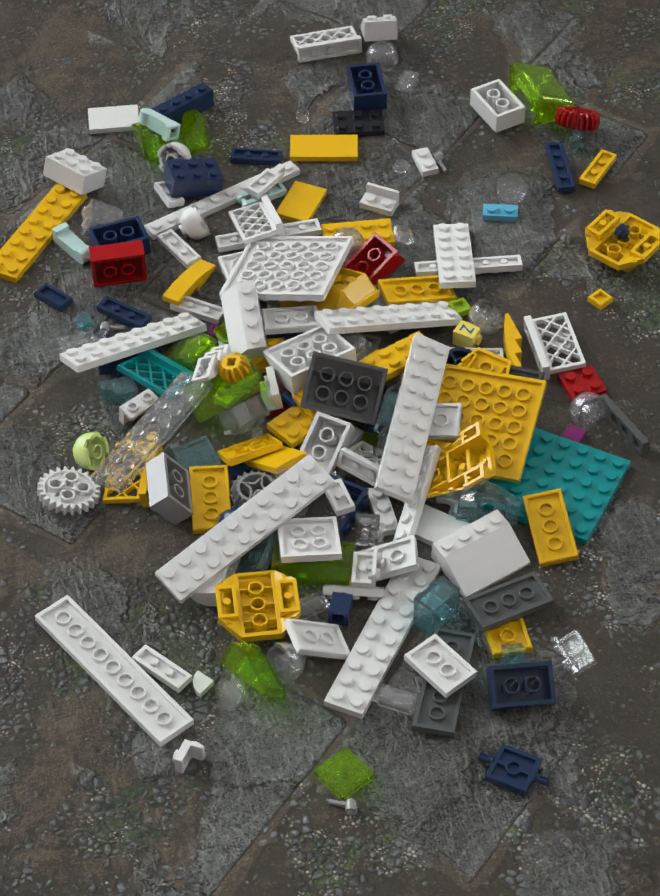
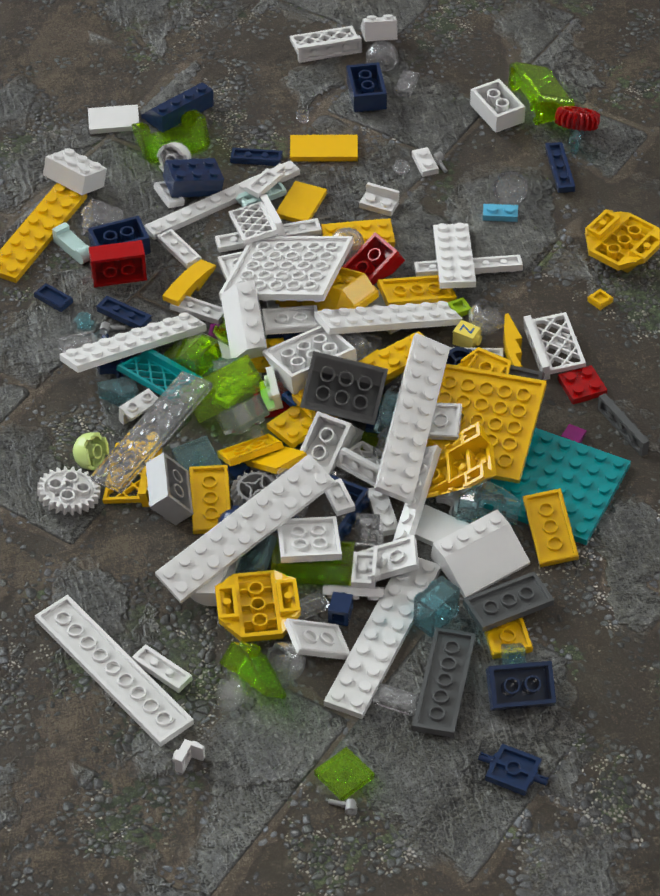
light aqua leg [138,108,181,142] -> none
white cylinder [179,203,211,240] -> none
white slope [191,344,231,384] -> none
white tile [193,671,214,698] -> none
yellow gear [217,352,251,384] -> none
black plate [332,109,385,137] -> none
clear plate [392,225,414,245] -> none
white plate [404,634,477,698] -> none
clear bracket [552,629,597,676] -> none
clear cylinder [569,392,608,431] -> none
yellow plate [579,149,617,189] -> none
dark blue plate [614,223,630,239] -> none

